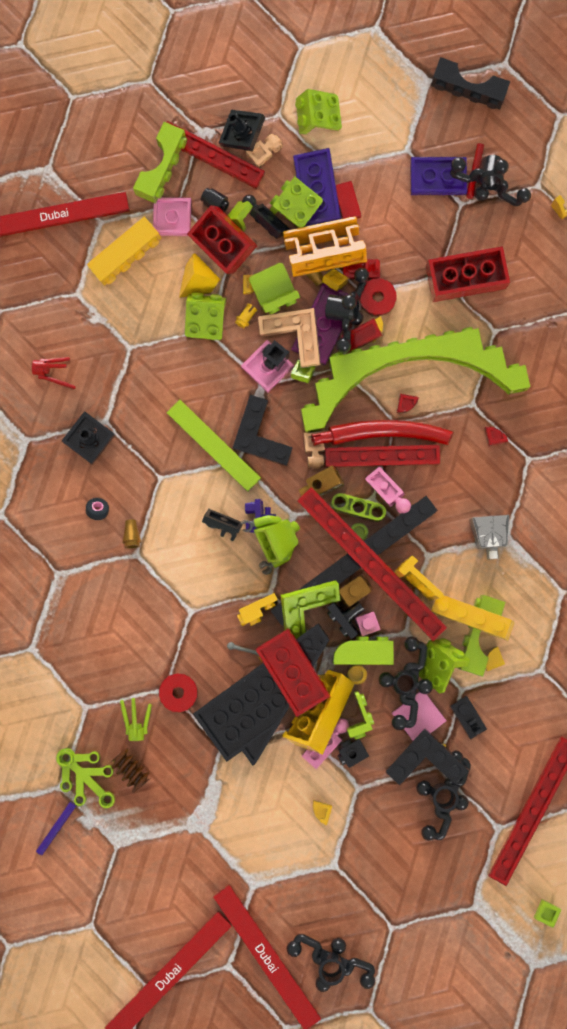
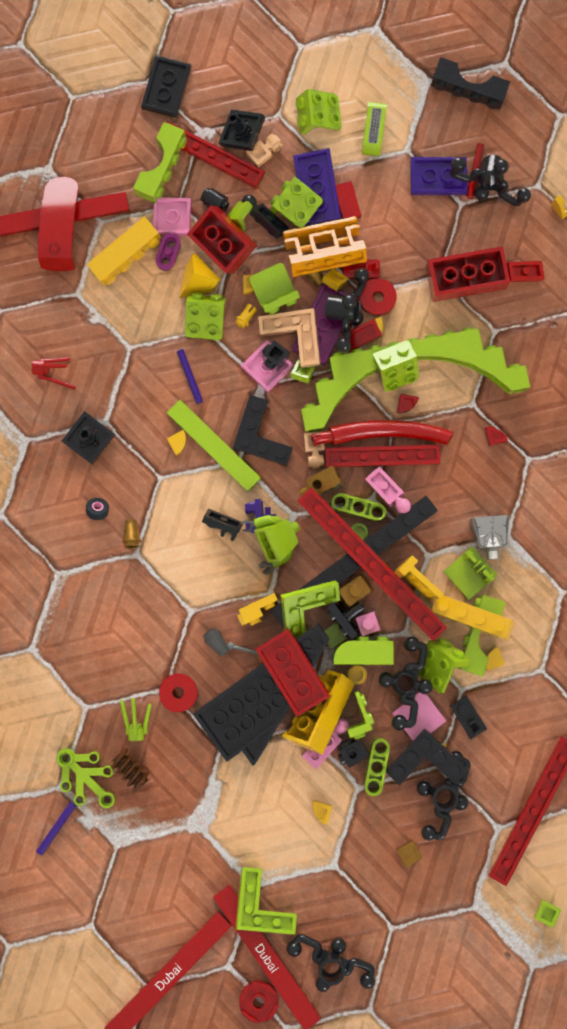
none -> red piece [38,177,79,271]
none -> black tile [141,55,192,118]
none -> magenta plate [156,233,181,271]
none -> yellow tile [167,430,186,456]
none -> dark purple bar [177,349,203,404]
none -> dark grey cone [203,627,229,657]
none -> lime plate [235,867,297,935]
none -> red tile [239,980,278,1023]
none -> lime tile [324,622,347,649]
none -> lime beam [362,102,387,157]
none -> lime beam [364,737,390,796]
none -> lime bracket [373,340,419,392]
none -> pearl gold tile [396,839,423,868]
none -> lime hinge [443,546,497,600]
none -> red plate [507,261,545,282]

